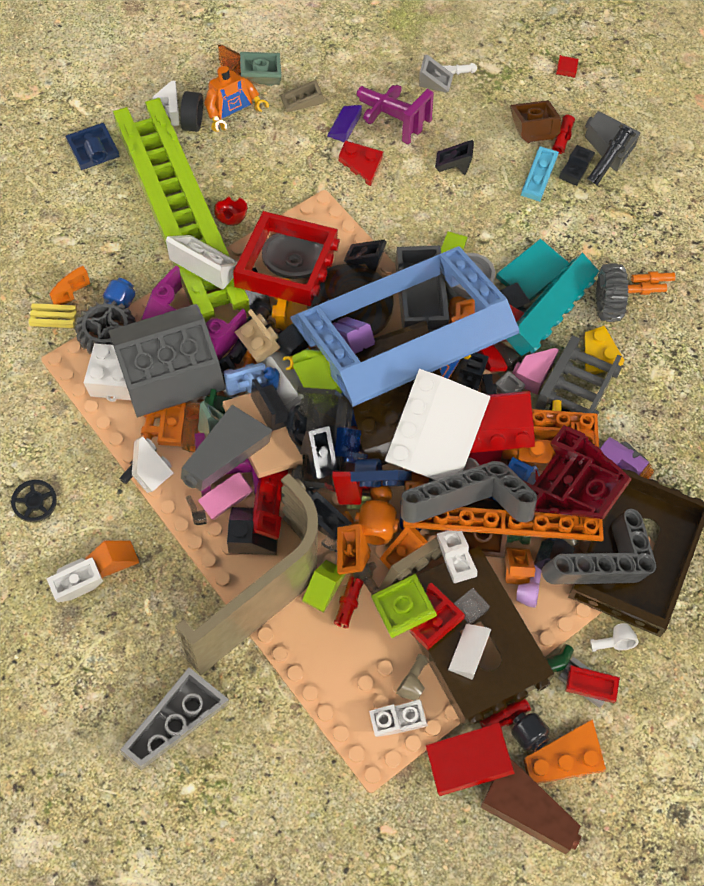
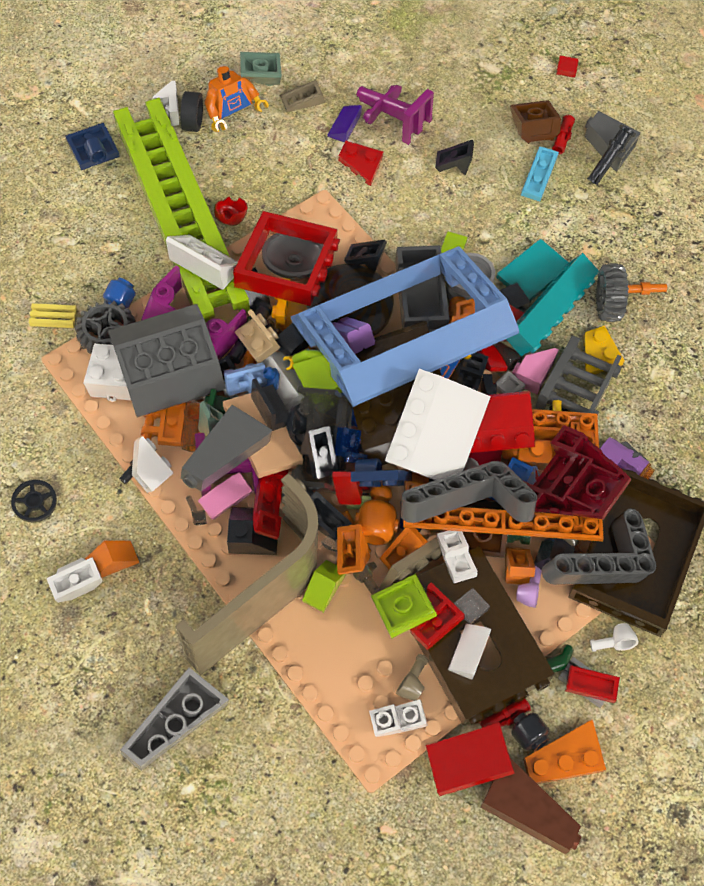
orange slope [49,266,90,305] -> none
clear orange slope [218,44,241,75] -> none
red pin [334,577,364,629] -> none
light grey slope [419,55,453,93] -> none
white piece [443,63,477,75] -> none
black slope [559,145,595,186] -> none
orange bar [631,271,676,284] -> none

